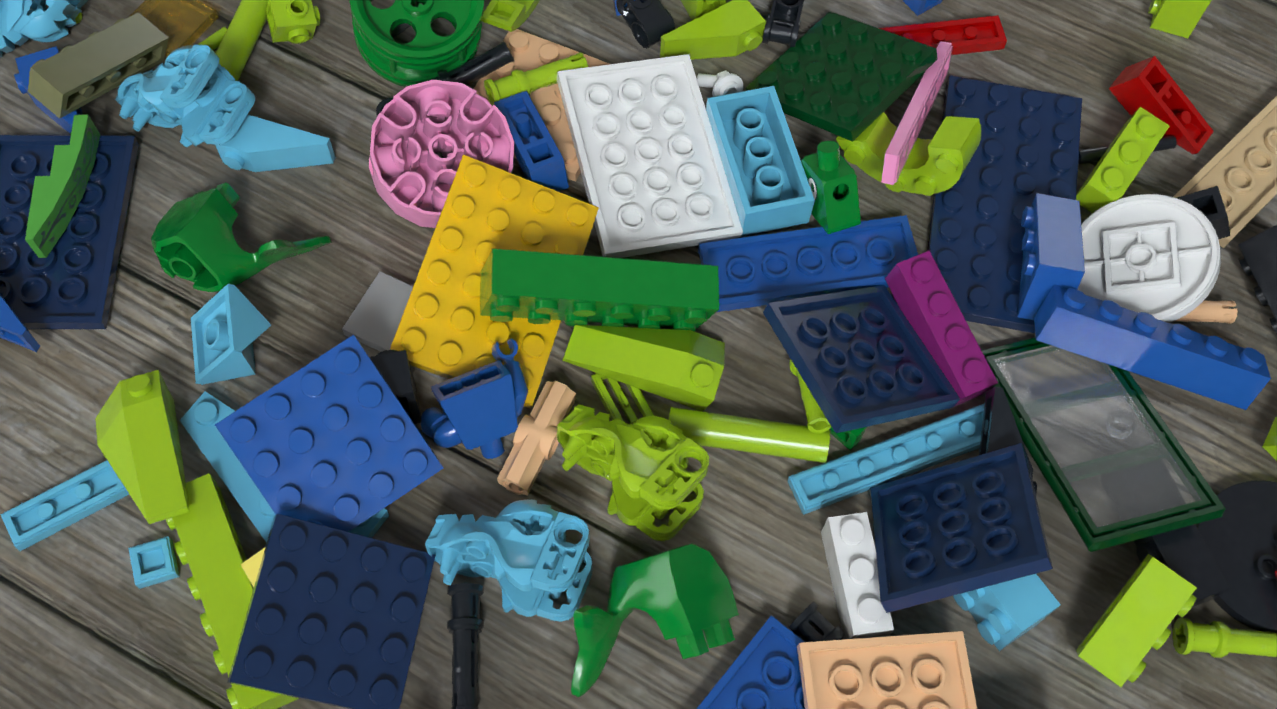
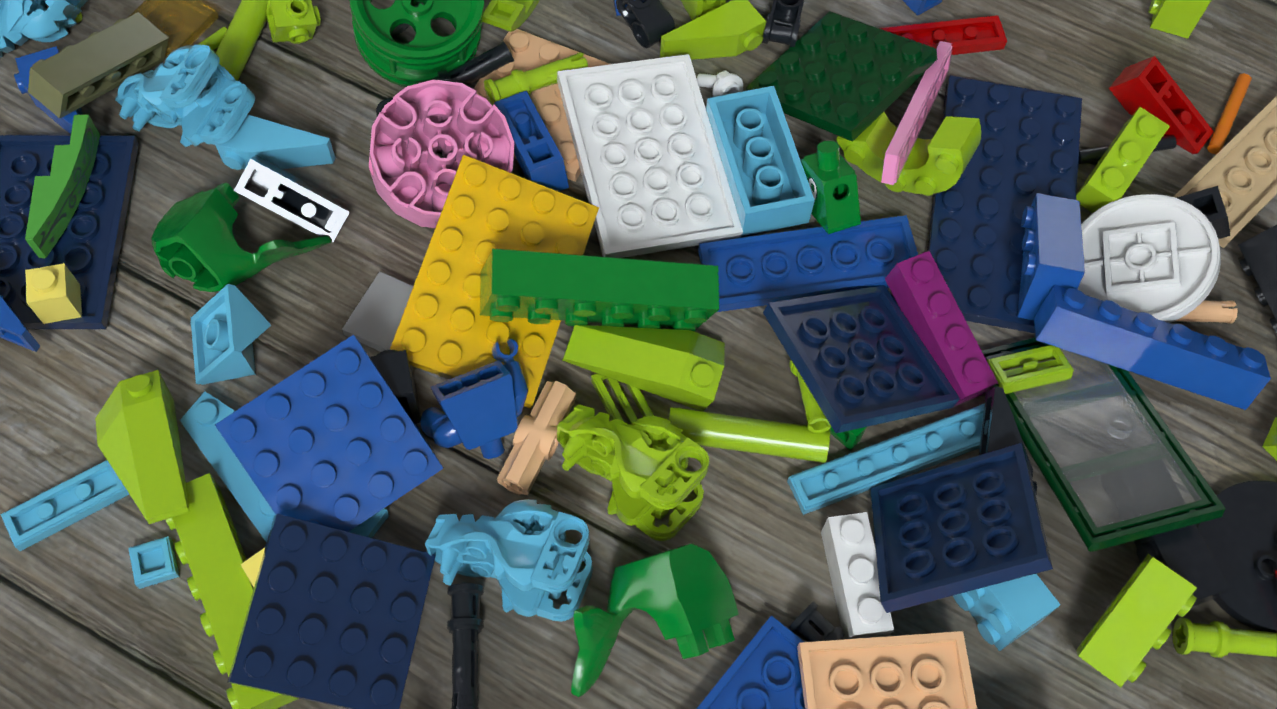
none -> light yellow brick [25,263,82,324]
none -> slope [234,155,350,243]
none -> lime tile [987,345,1074,394]
none -> orange bar [1207,73,1252,154]

